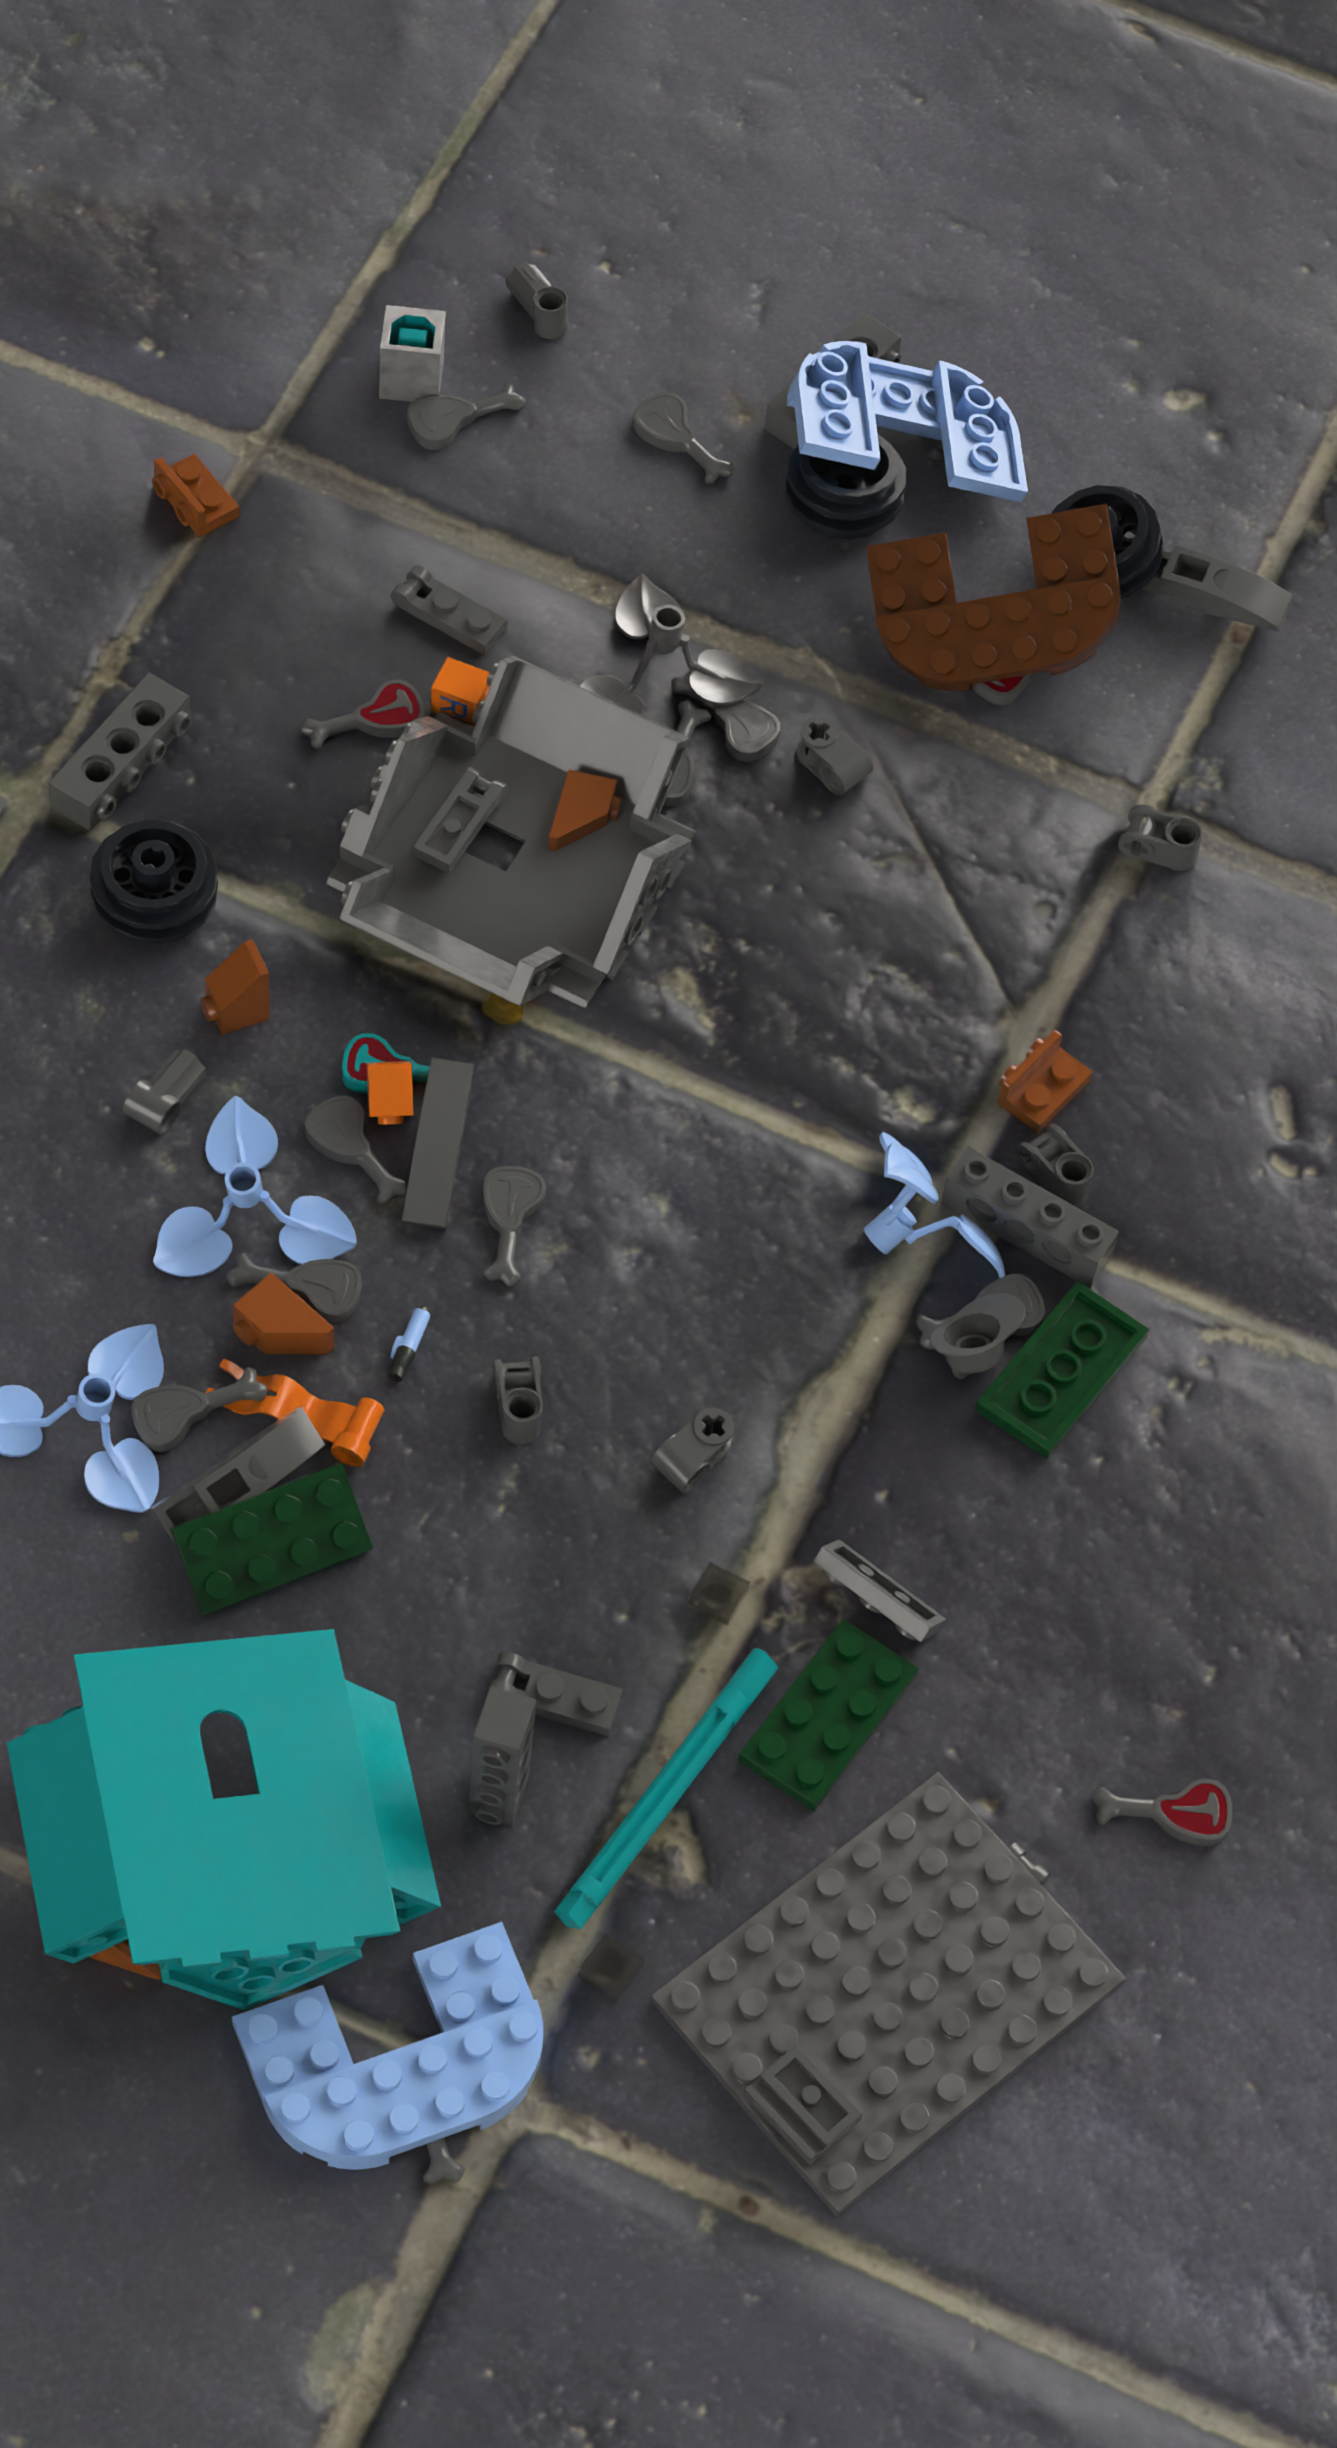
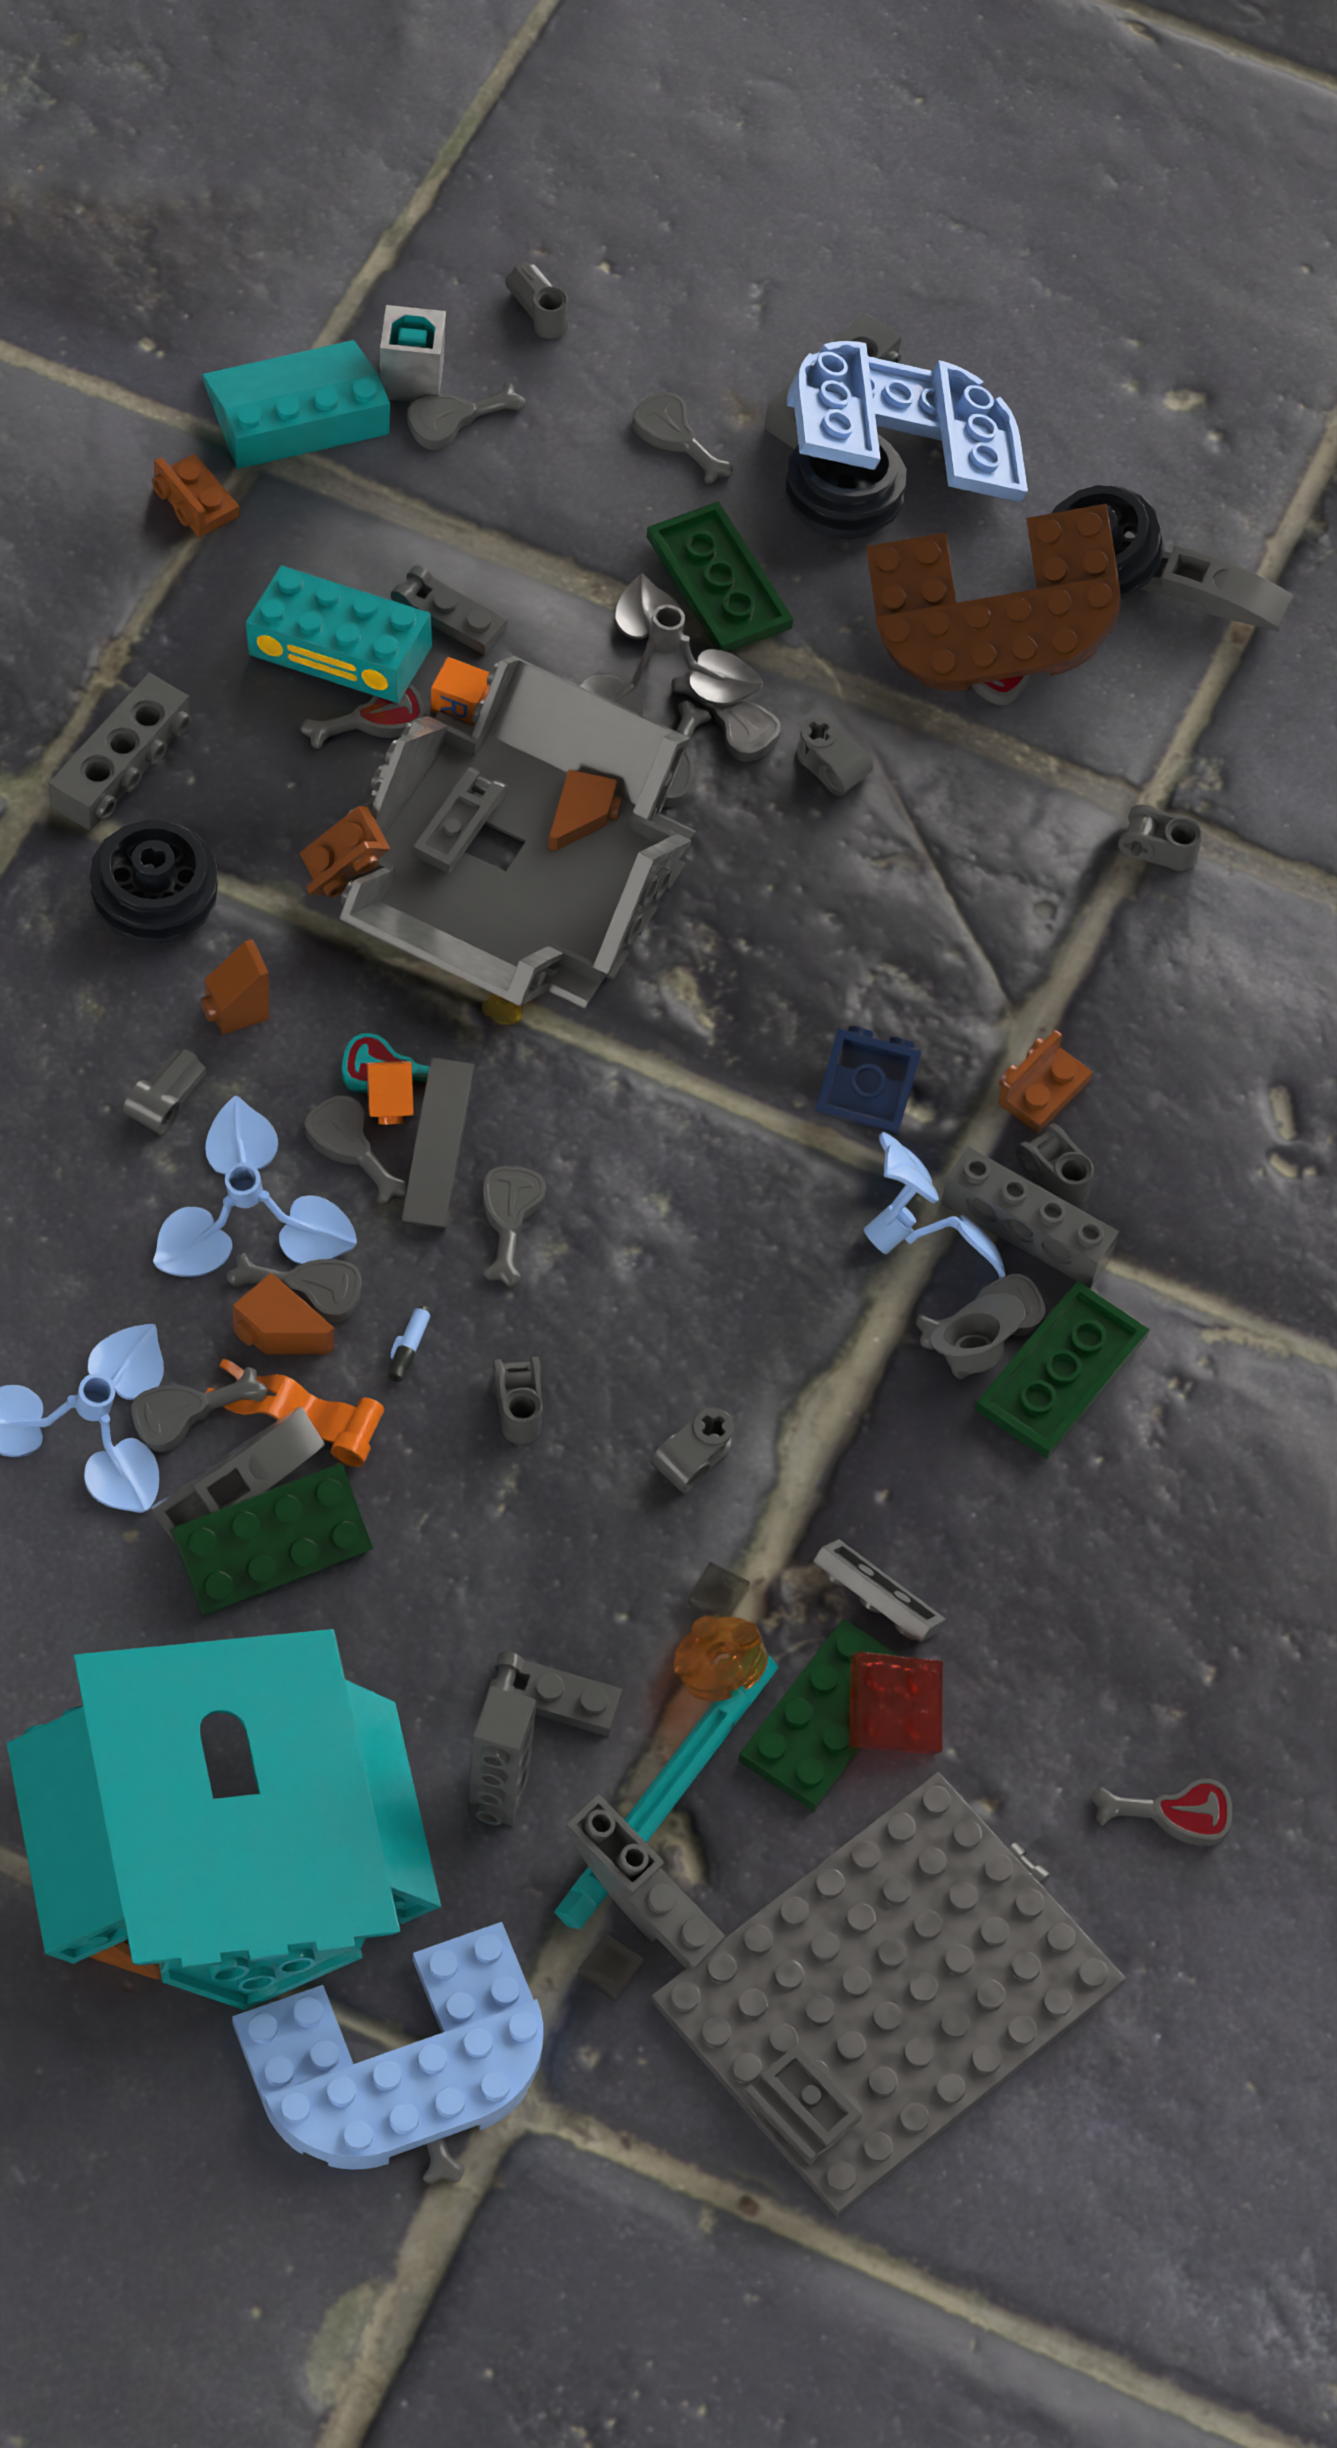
none -> teal slope [202,340,390,469]
none -> teal brick [246,565,432,703]
none -> dark orange bracket [299,806,391,898]
none -> dark grey slope [564,1794,726,1970]
none -> dark green plate [646,501,793,652]
none -> clear orange plate [674,1616,768,1701]
none -> dark blue plate [815,1026,921,1135]
none -> clear red plate [850,1652,943,1755]

